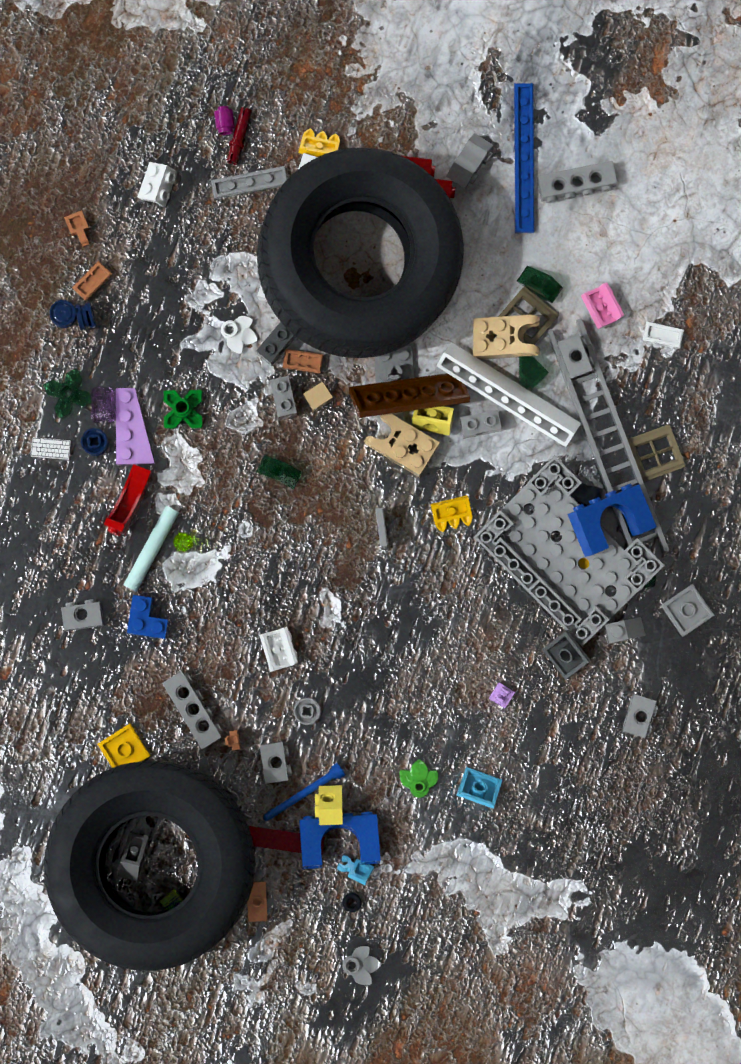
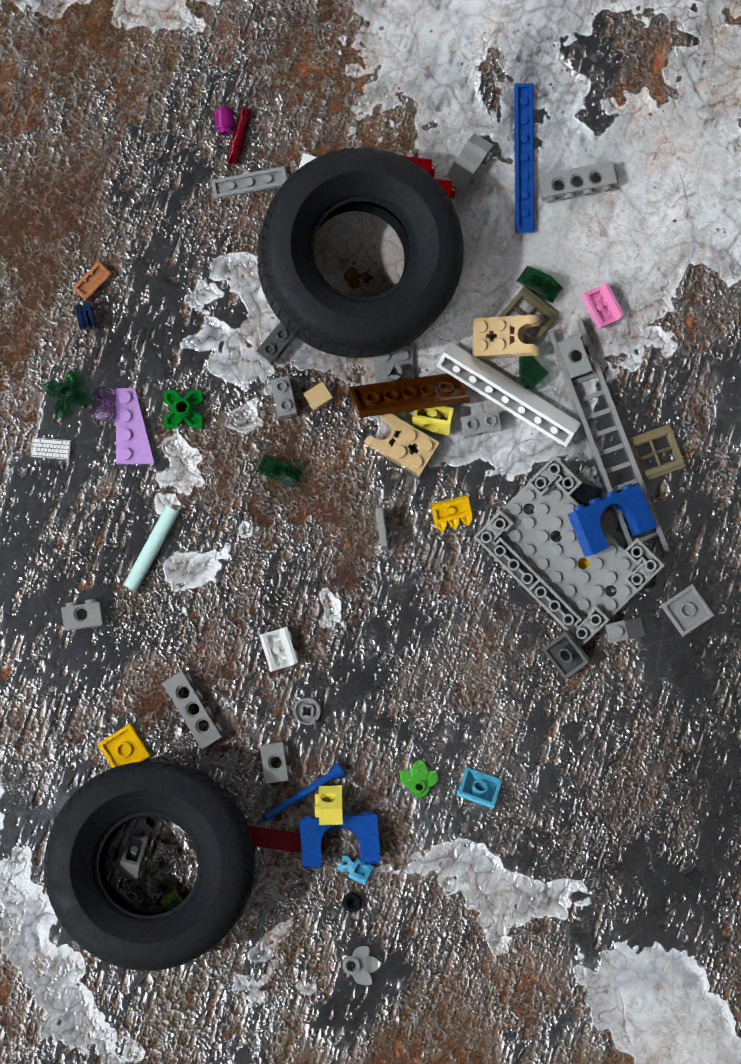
dark blue wheel [49,300,77,328] -> none
nougat plate [64,210,90,247] -> none
dark blue wheel [81,428,109,456] -> none
red arch [104,464,153,537] -> none
blue brick [127,595,170,640] -> none
white bracket [138,162,177,207] -> none
clear neon green plate [173,533,193,552] -> none
white plate [221,316,257,354] -> none
nougat plate [224,730,241,751] -> none
nougat plate [247,882,268,922] -> none
nougat plate [283,349,323,374] -> none
yellow plate [299,128,340,157] -> none
lavender tile [488,682,515,709] -> none
light grey brick [621,694,658,738] -> none
white tile [642,322,684,349] -> none

